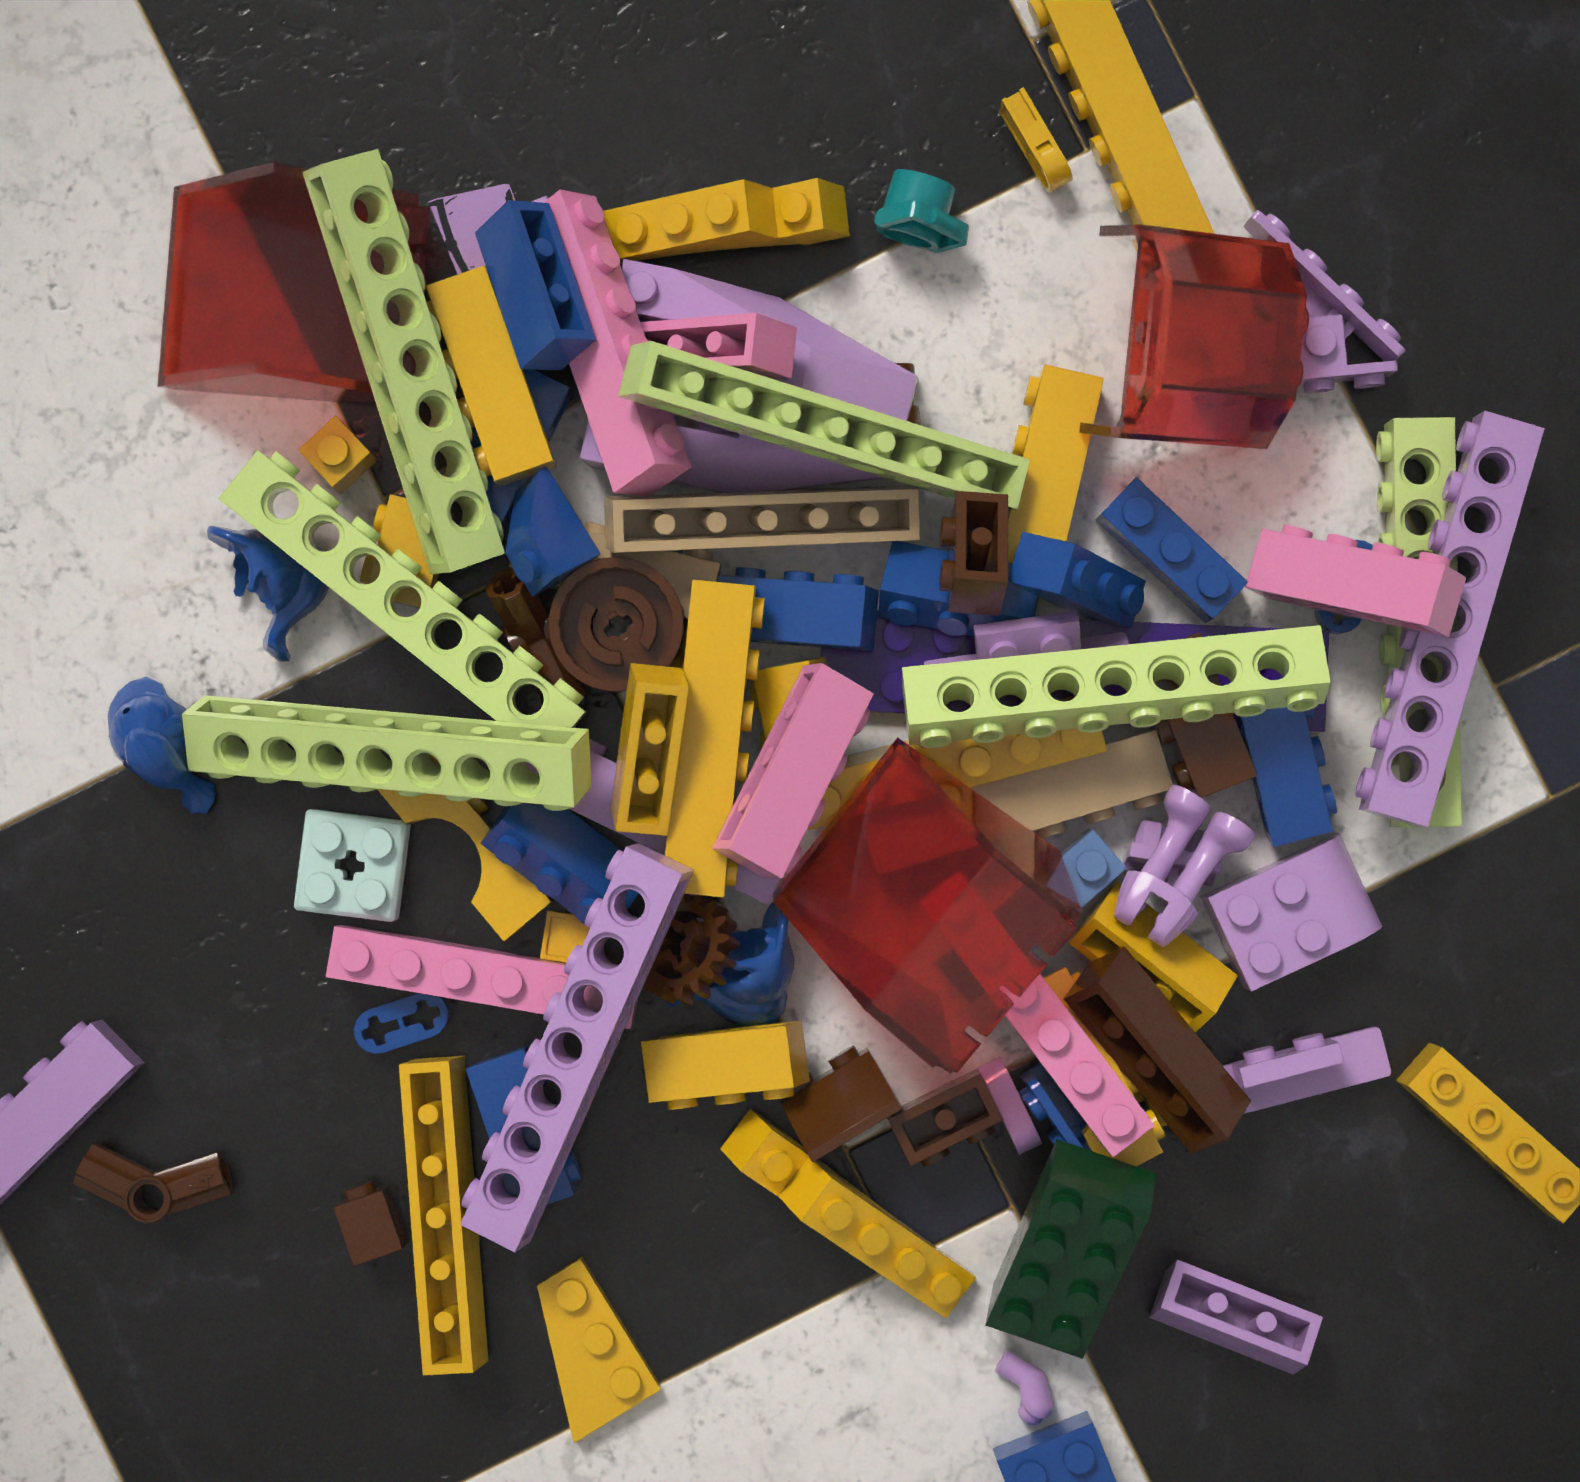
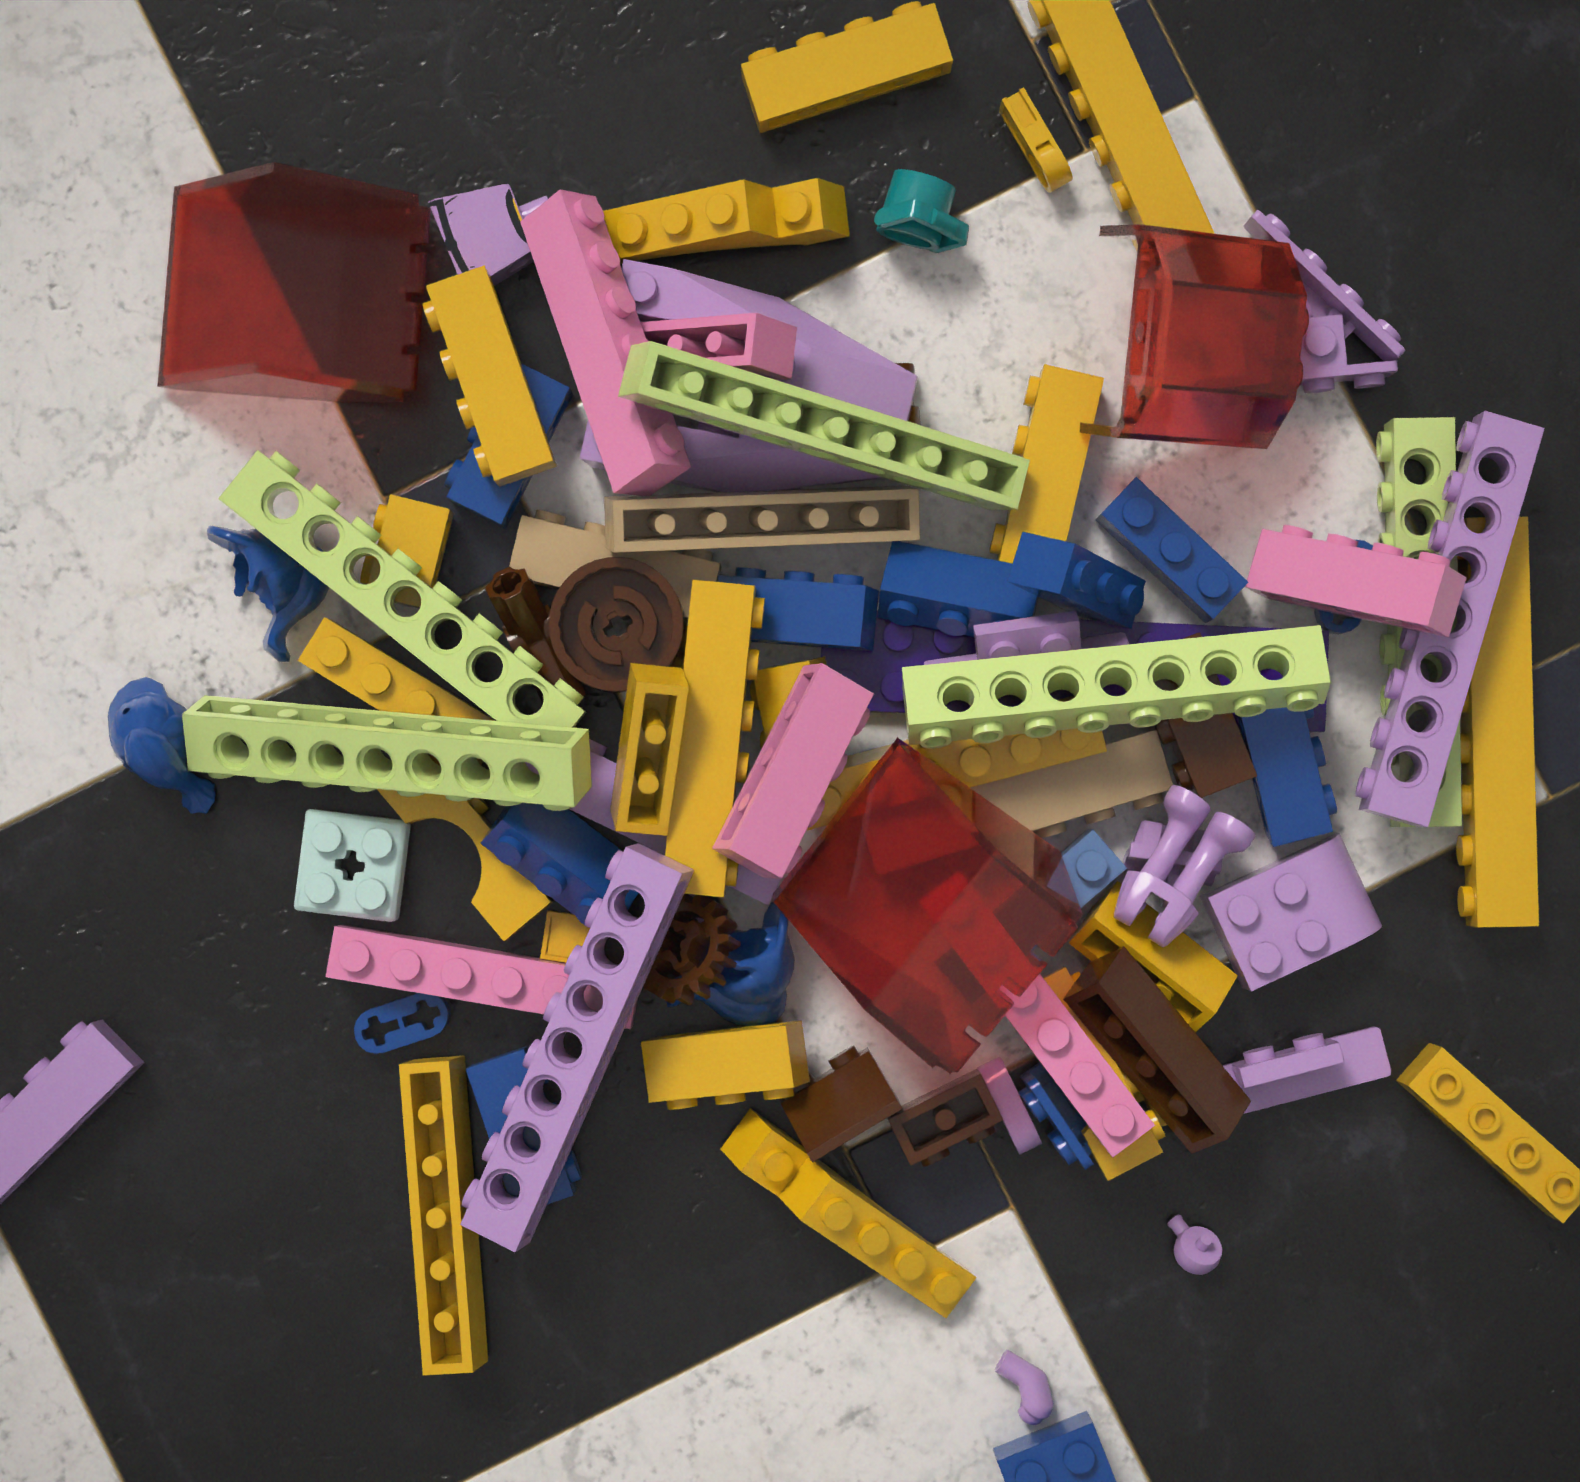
reddish brown piece [73,1142,234,1223] -> none
yellow brick [298,415,378,494] -> none
yellowish green brick [302,149,505,574] -> none
reddish brown brick [334,1181,409,1266] -> none
blue brick [475,200,596,370] -> none
blue slope [505,466,601,597] -> none
yellow wing [537,1256,661,1443] -> none
reddish brown brick [939,491,1008,616] -> none
dark green brick [985,1139,1156,1359] -> none
lavender brick [1149,1260,1323,1374] -> none
none -> yellow brick [297,617,496,765]
none -> yellow brick [741,1,953,133]
none -> lavender piece [1167,1215,1222,1275]
none -> yellow brick [1456,517,1539,927]

